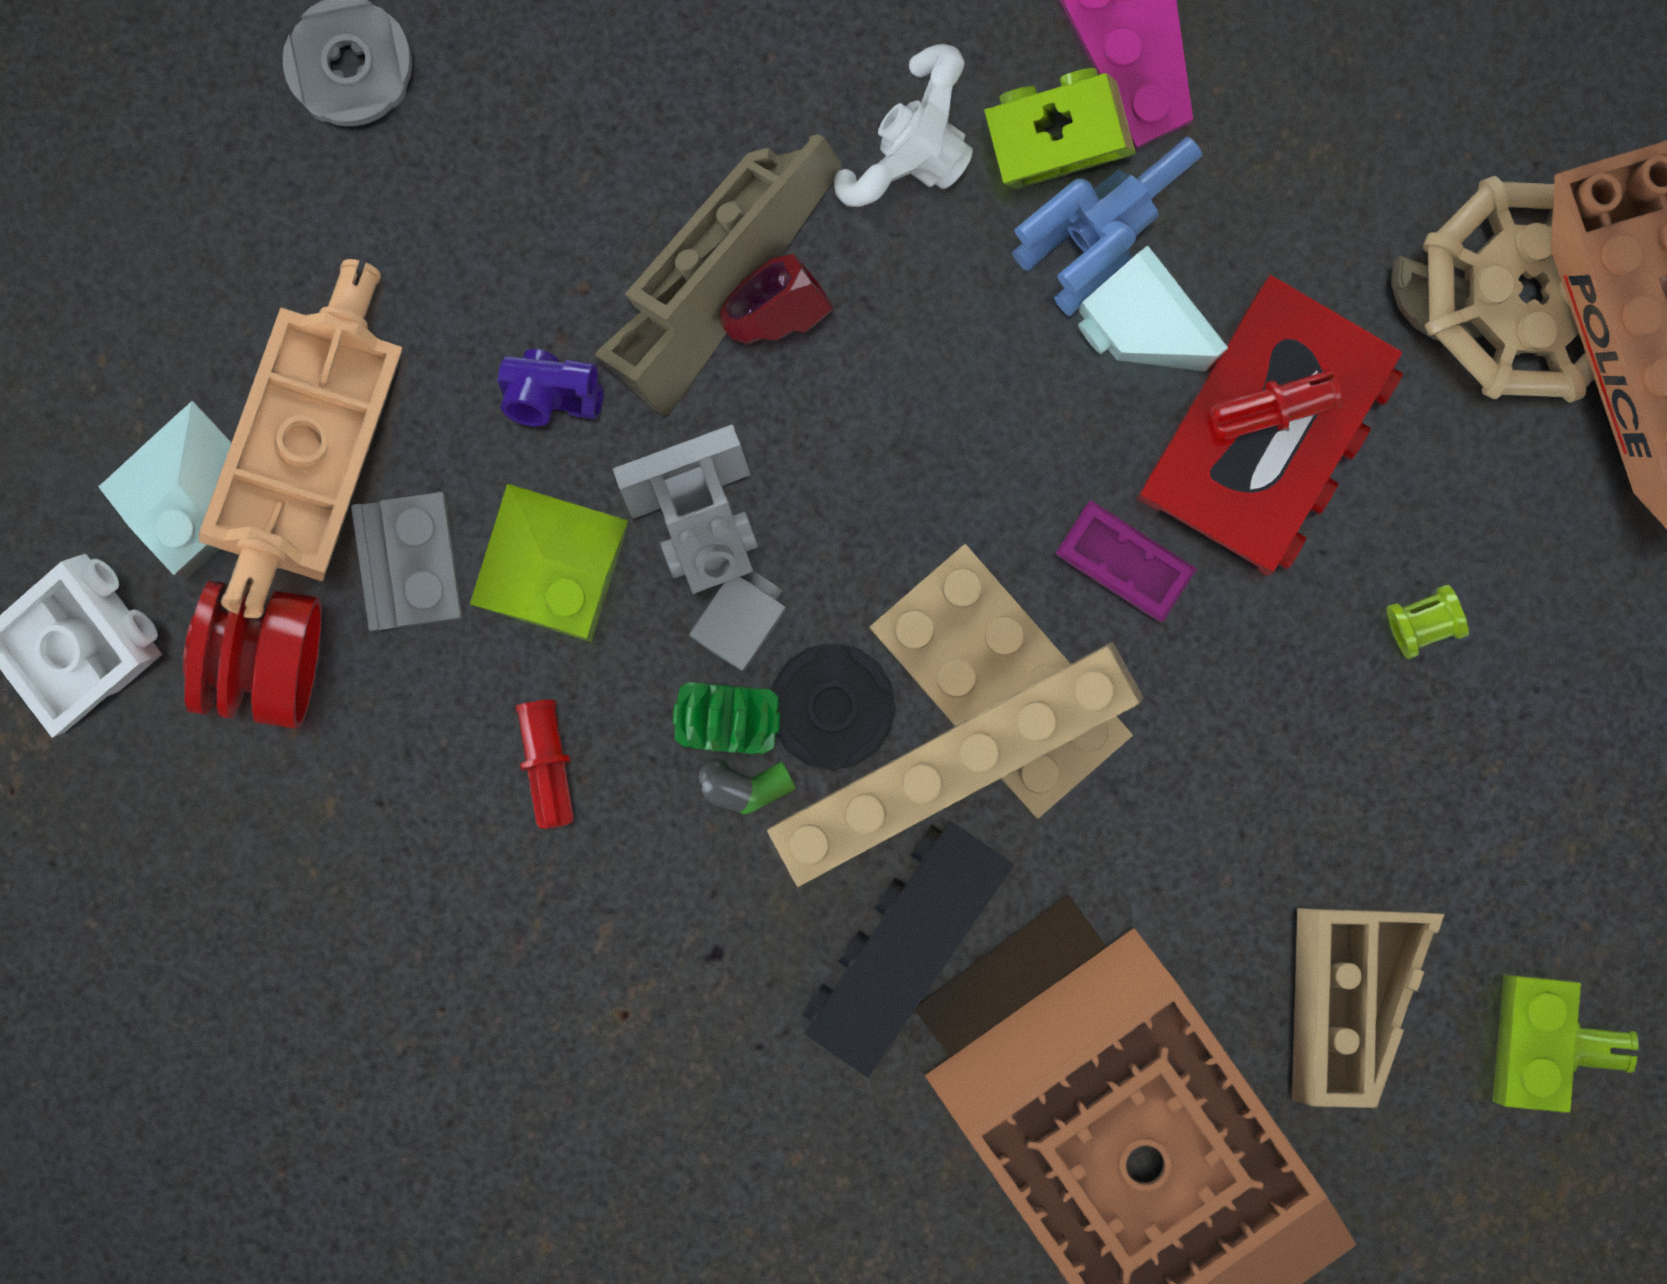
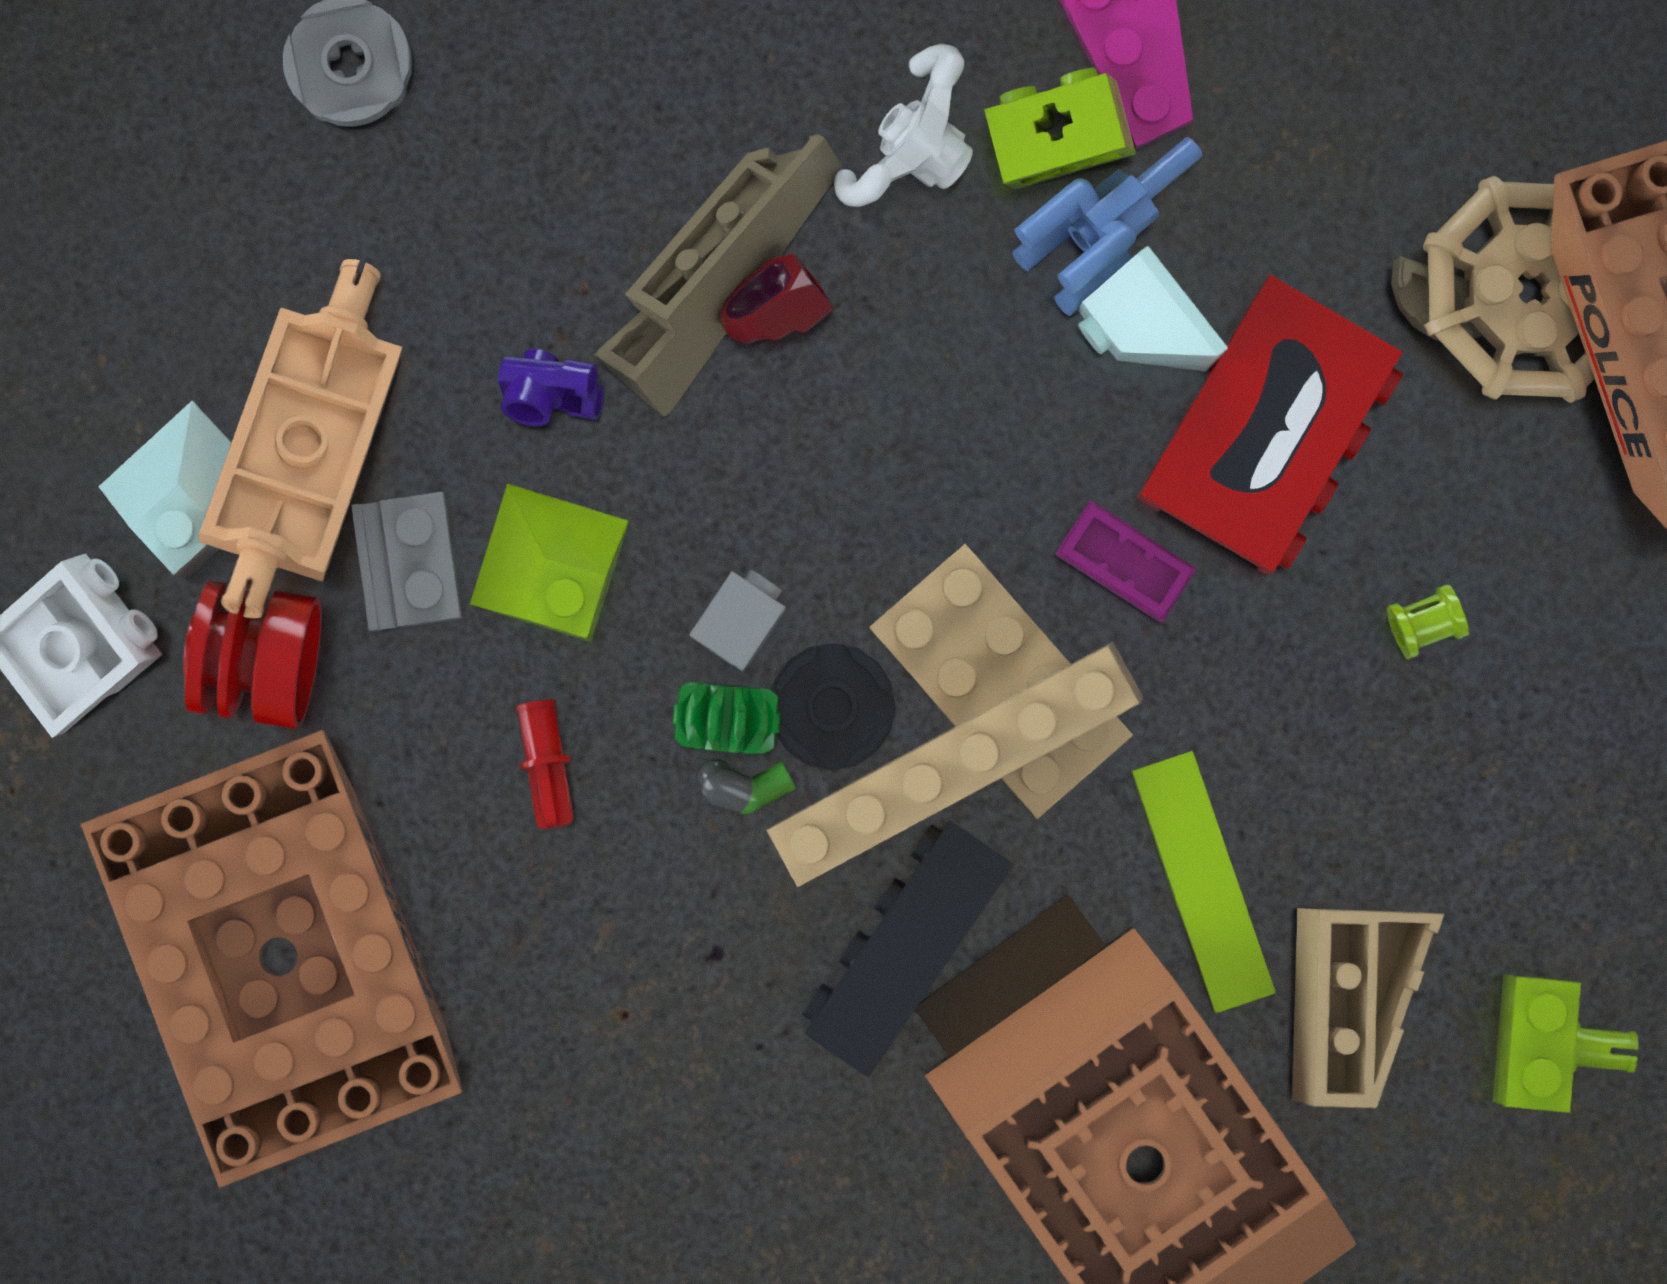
light grey tile [613,424,758,594] -> none
red axle [1211,369,1343,439] -> none
none -> nougat slope [81,730,463,1188]
none -> lime tile [1131,751,1276,1014]

